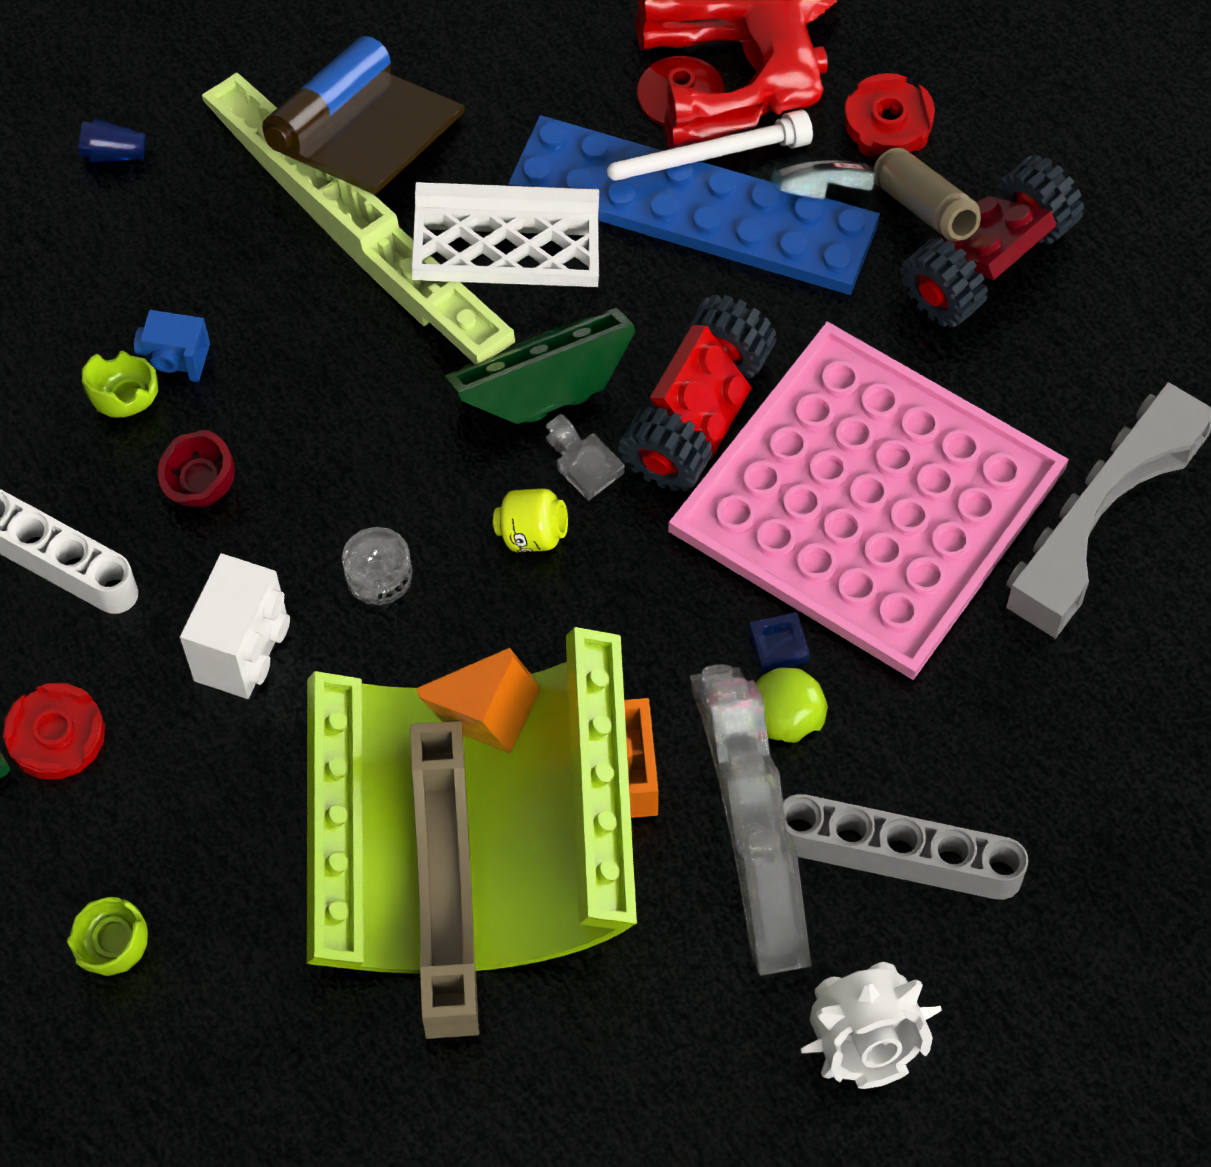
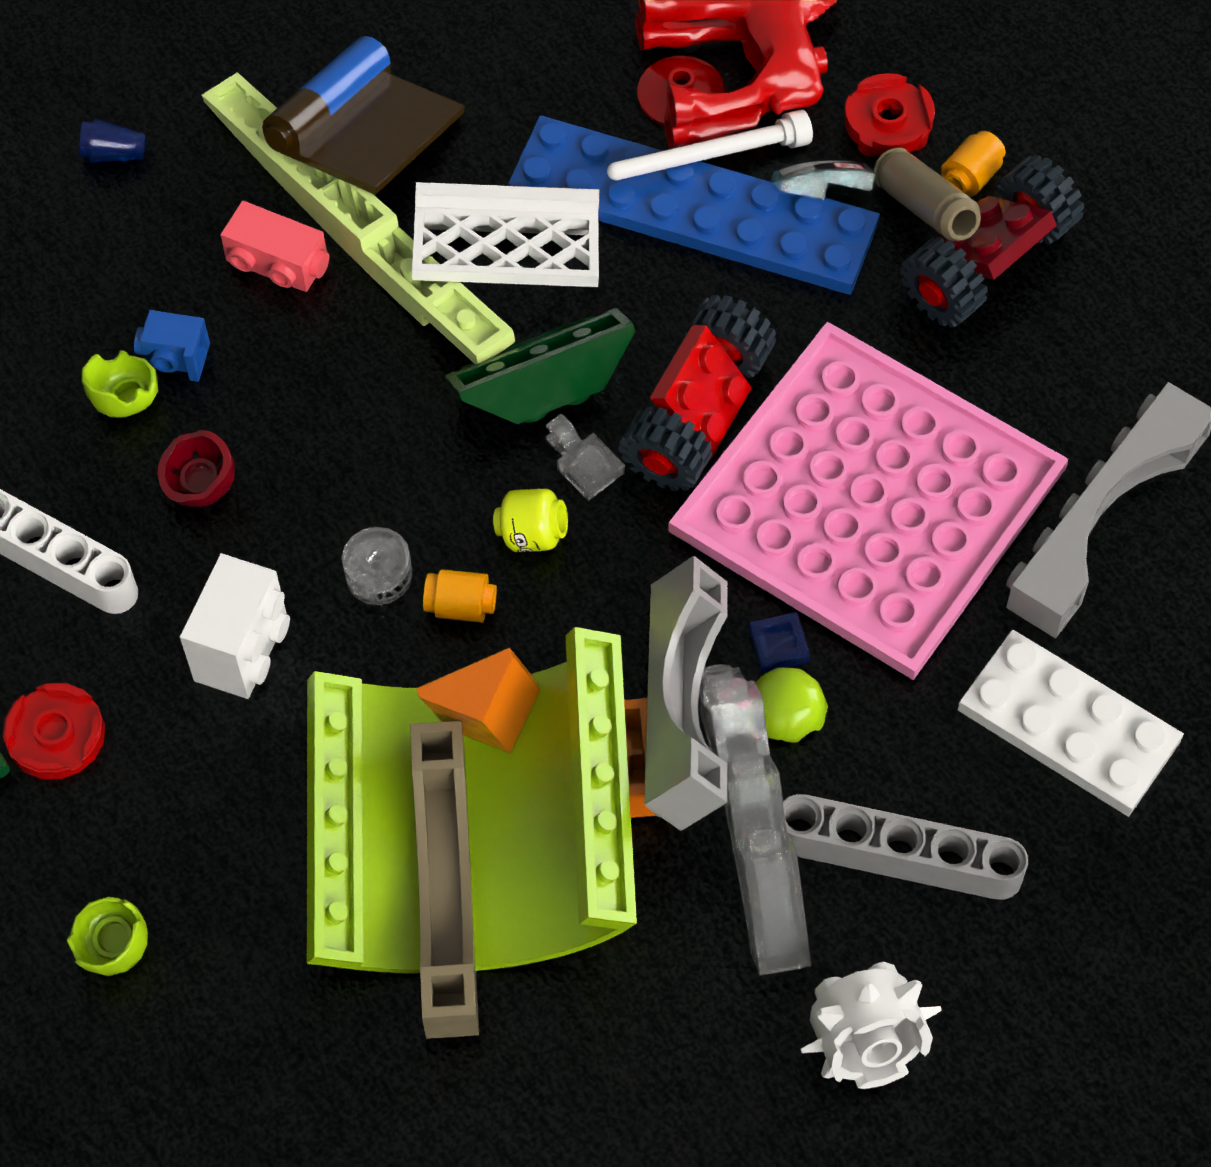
none -> coral brick [221,200,330,292]
none -> light orange brick [423,569,497,623]
none -> light grey arch [644,556,727,831]
none -> light orange brick [941,131,1006,197]
none -> white plate [958,630,1184,817]

